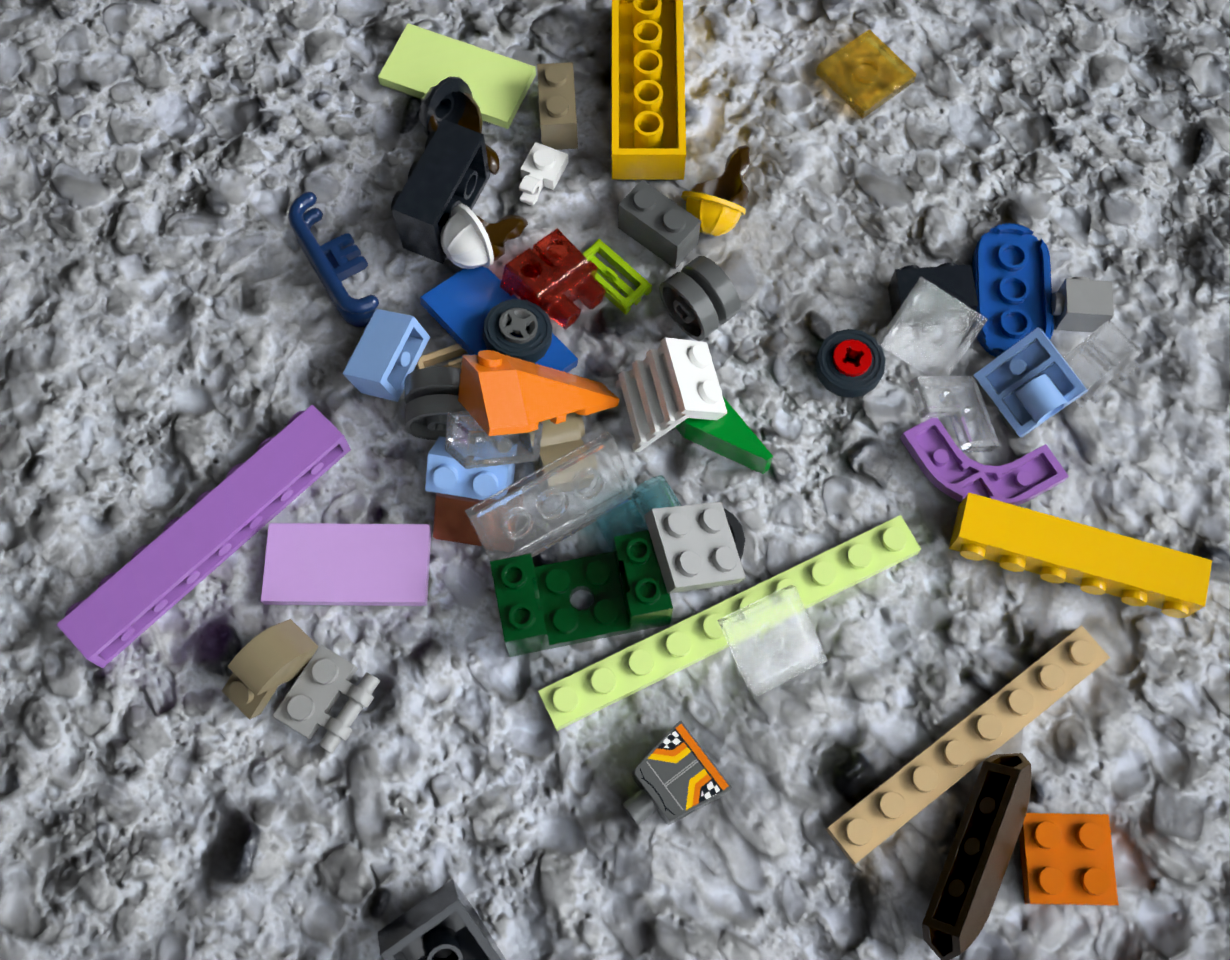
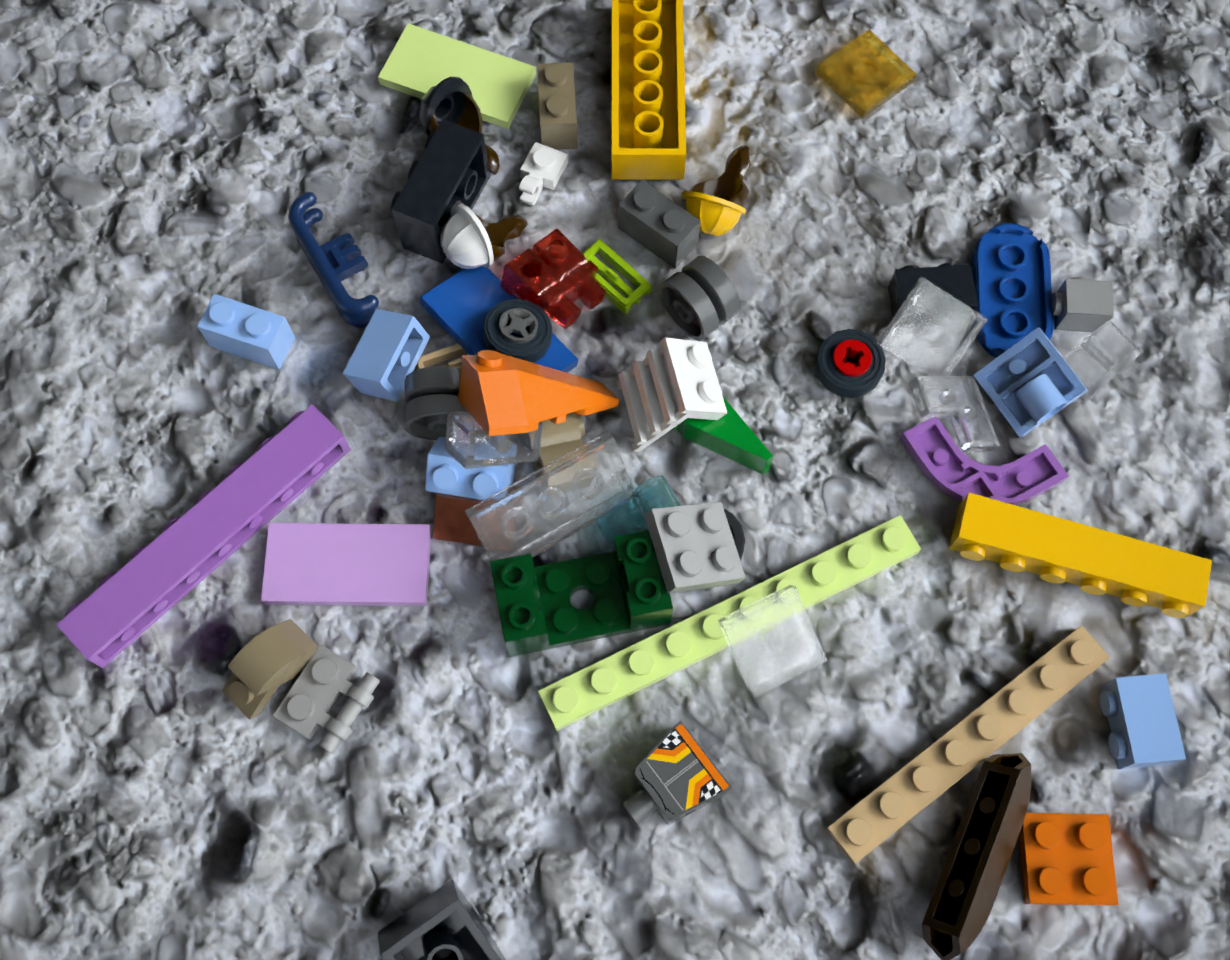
none -> light blue brick [197,294,295,370]
none -> light blue brick [1099,673,1186,770]

